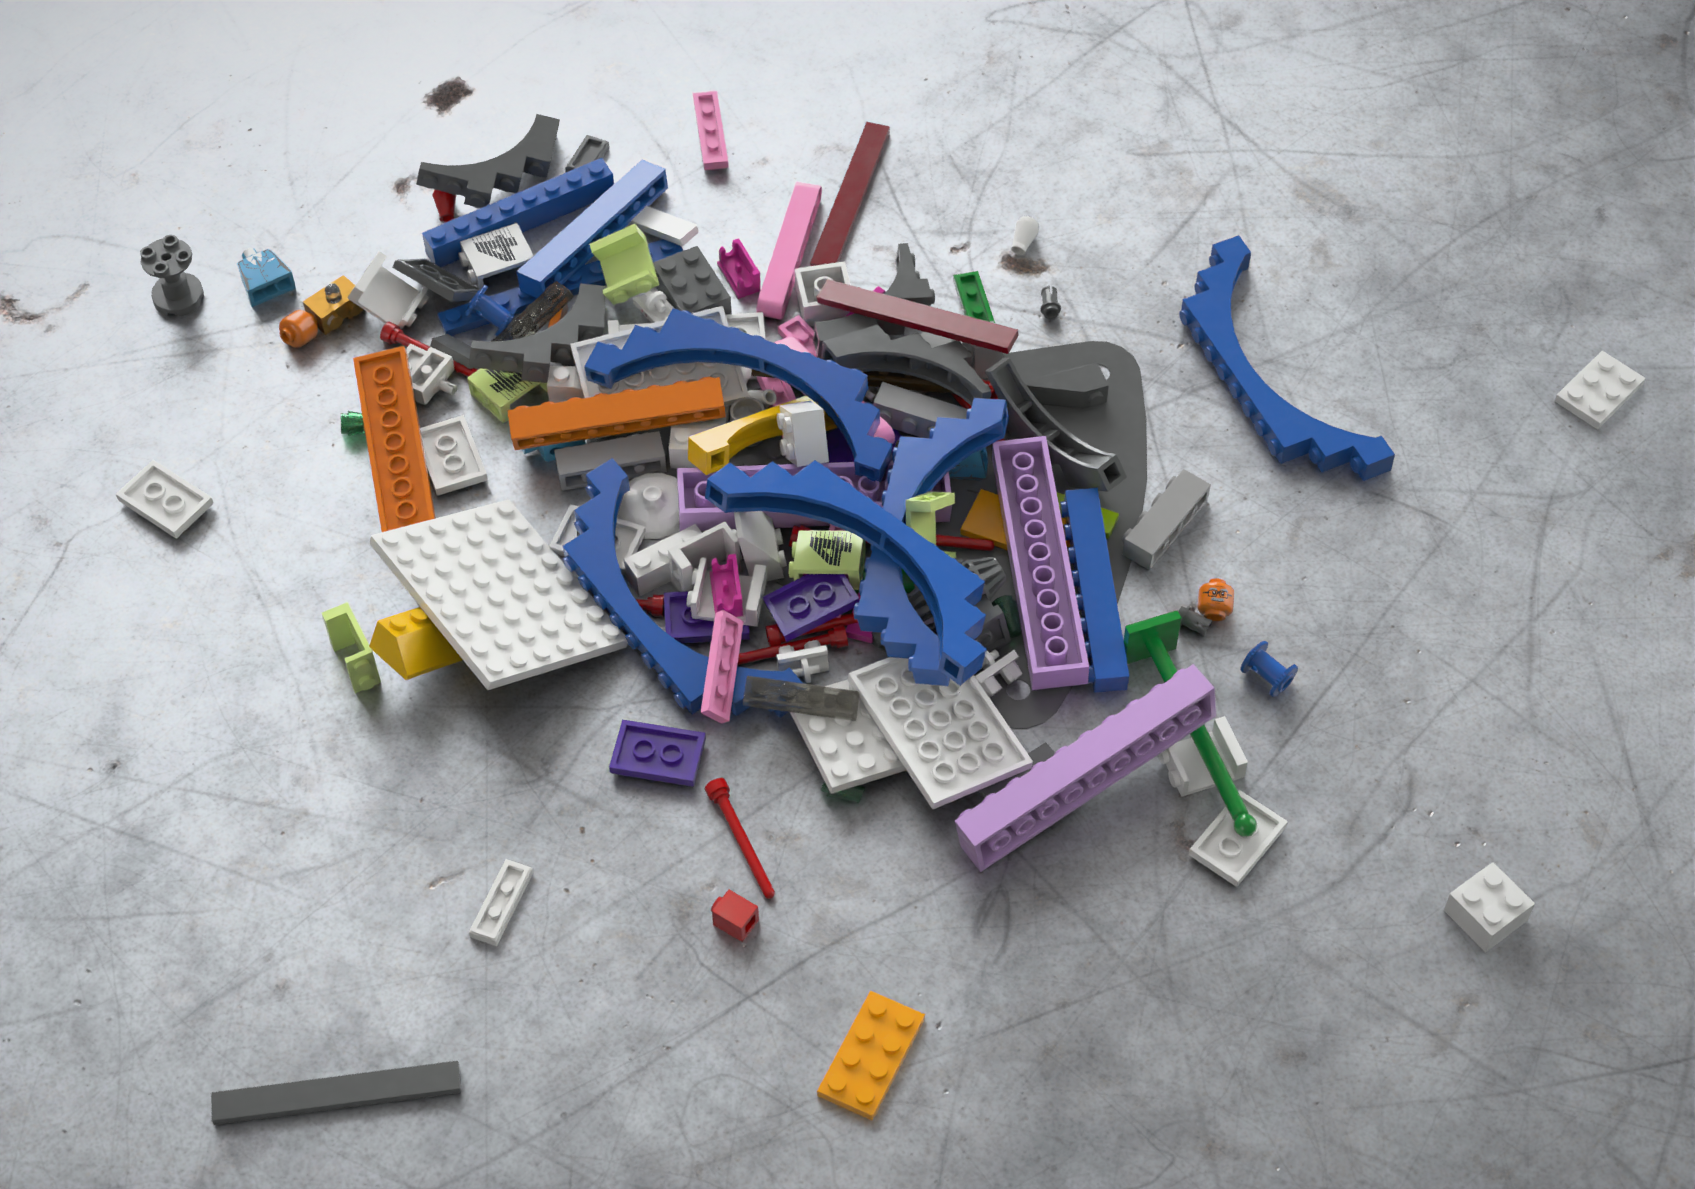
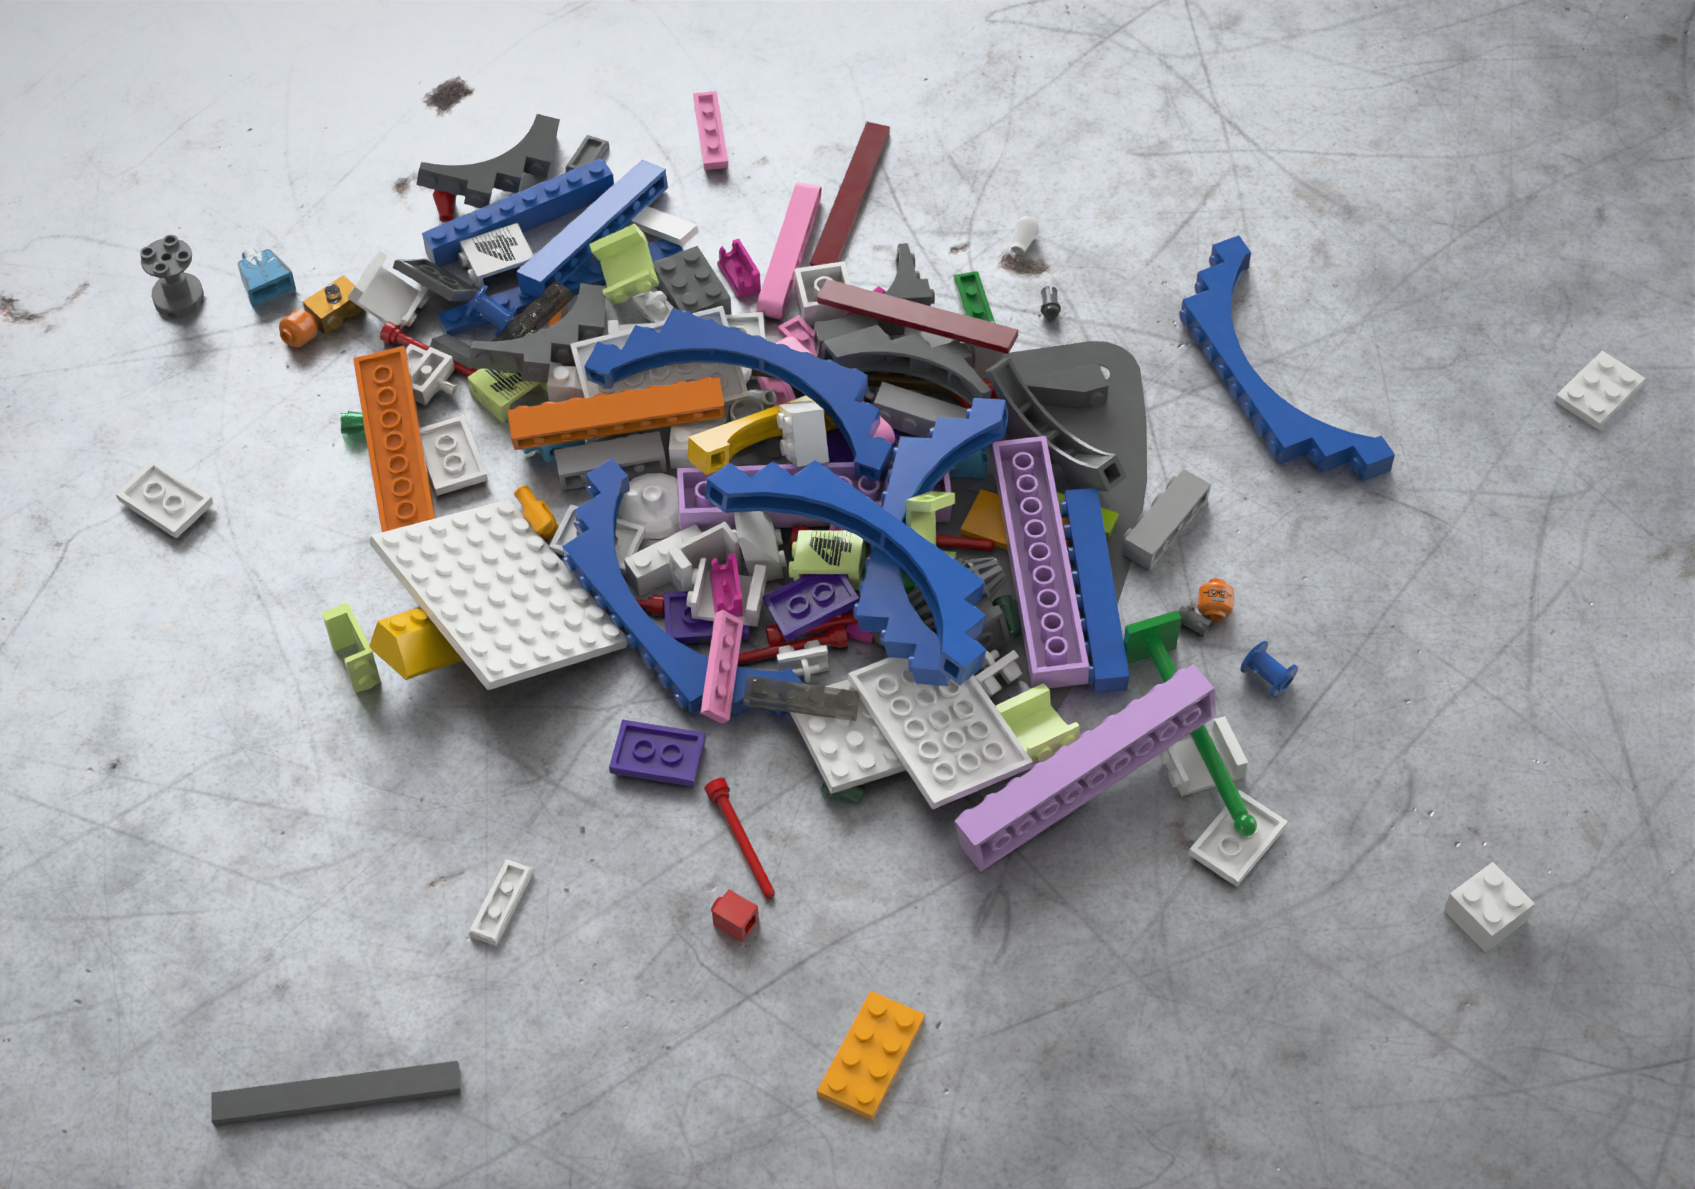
none -> light orange arm [514,485,559,539]
none -> yellowish green panel [995,683,1080,767]

